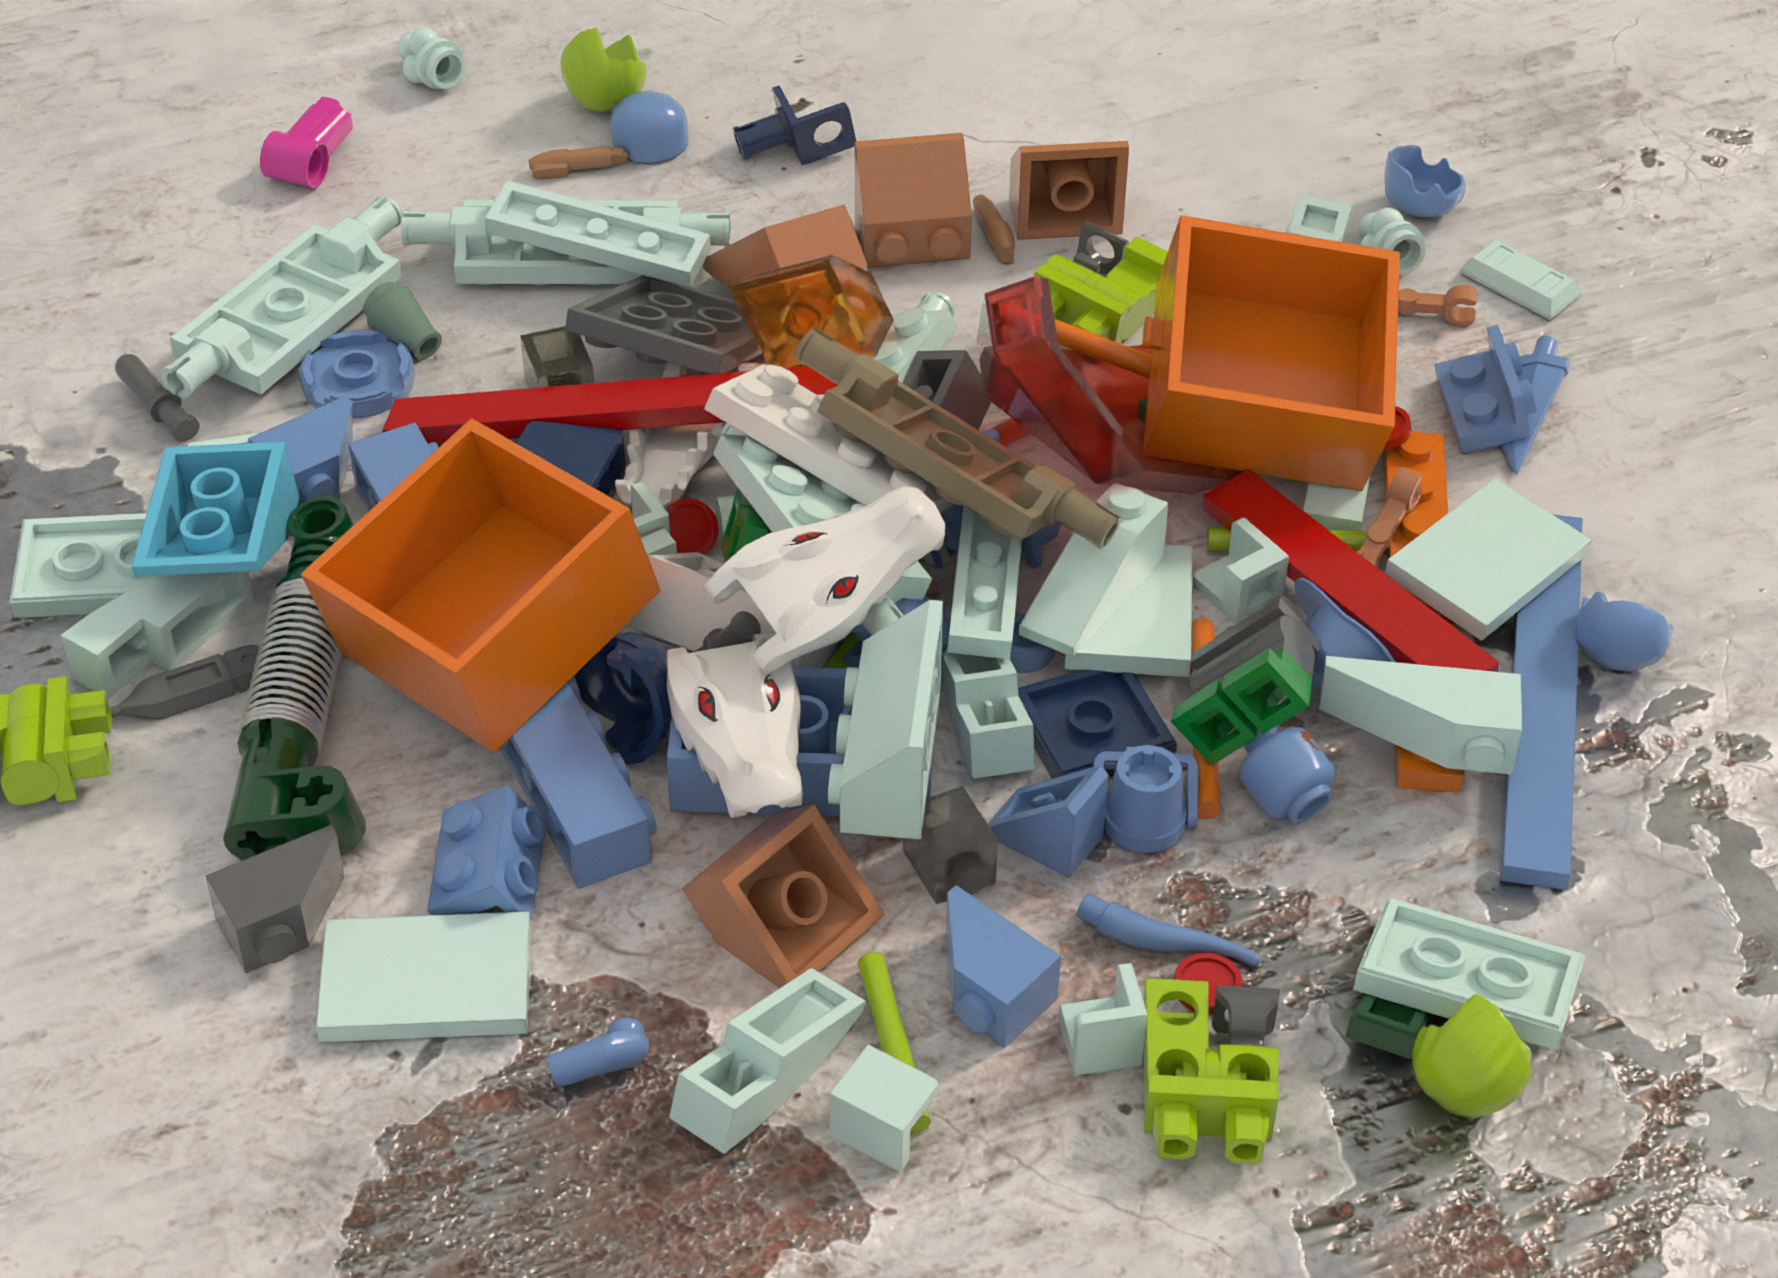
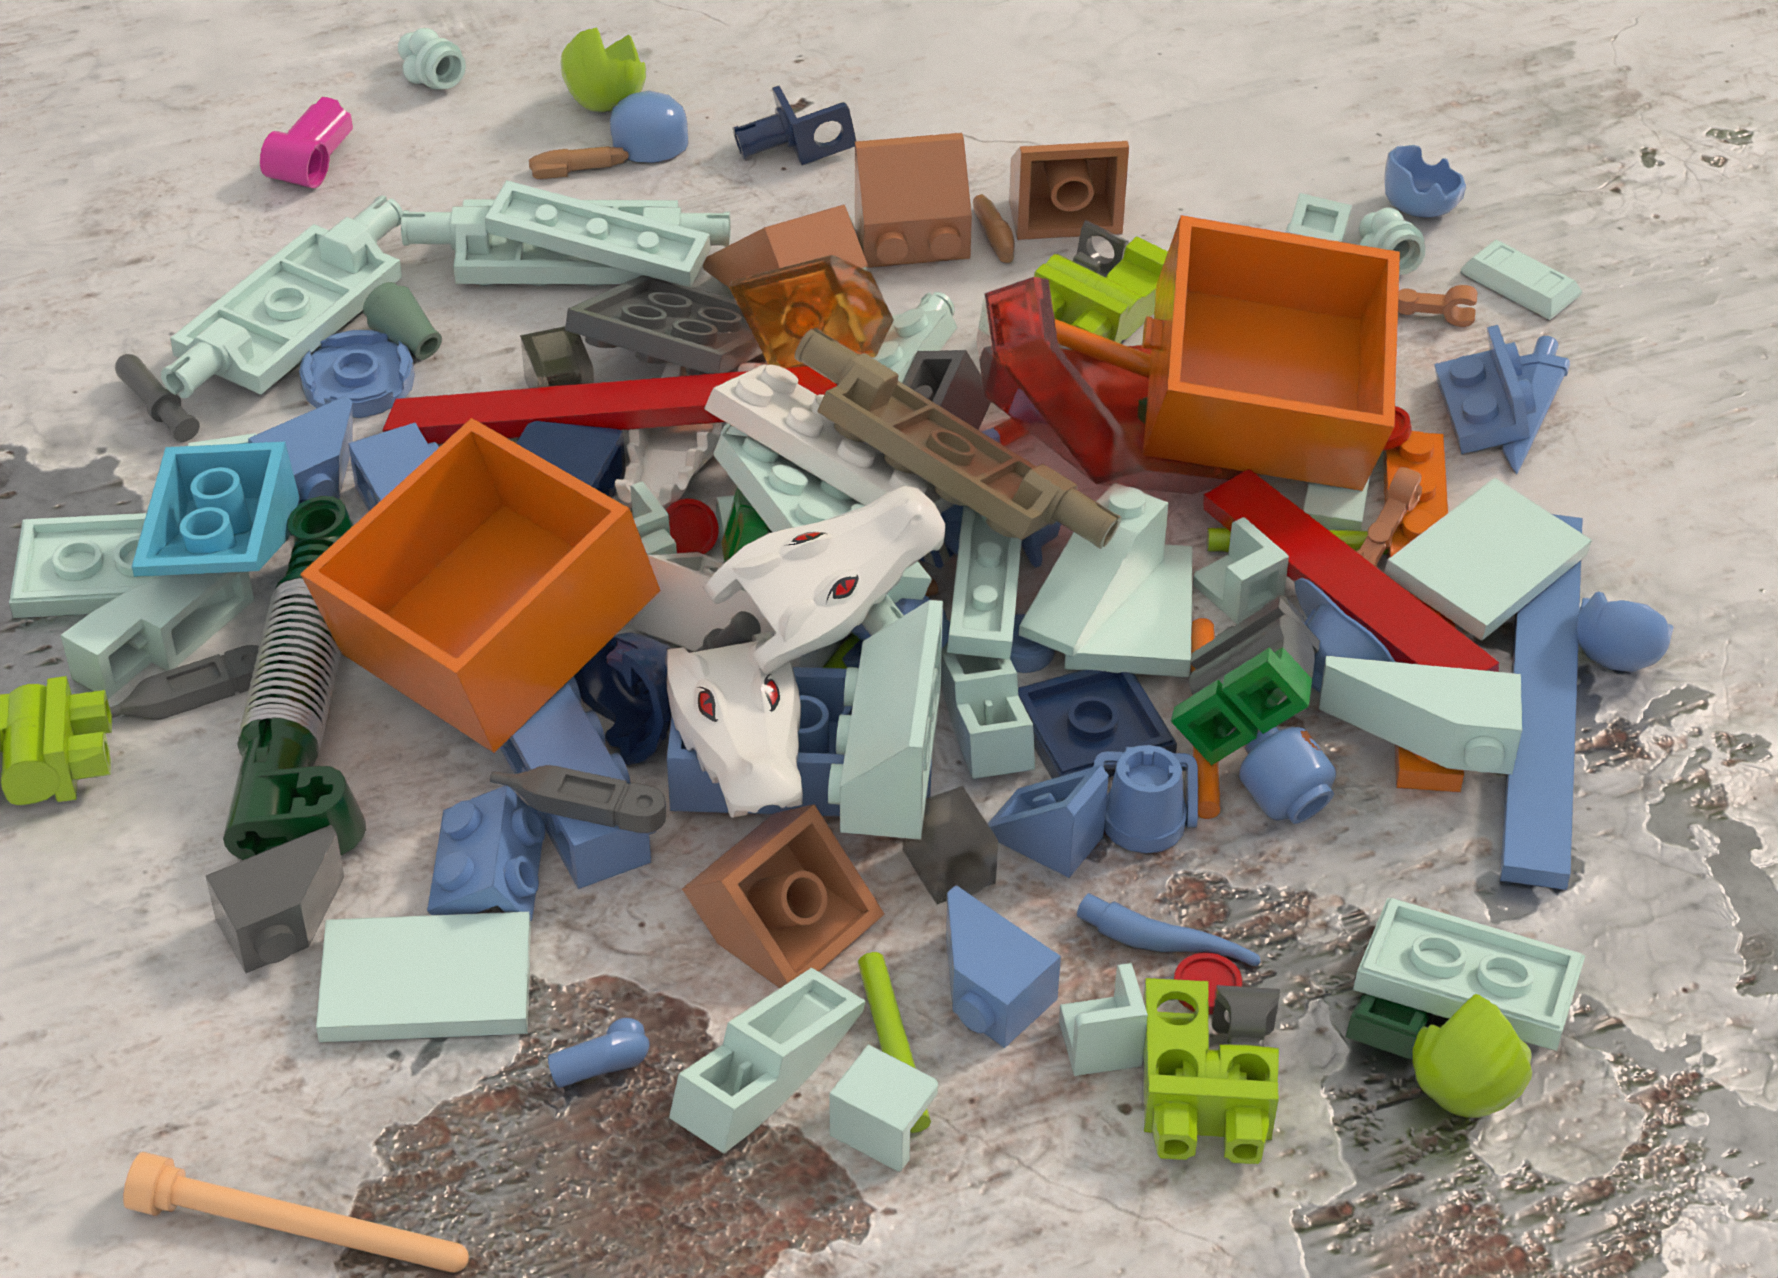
none -> light nougat piece [123,1152,469,1273]
none -> dark grey piece [490,765,666,833]

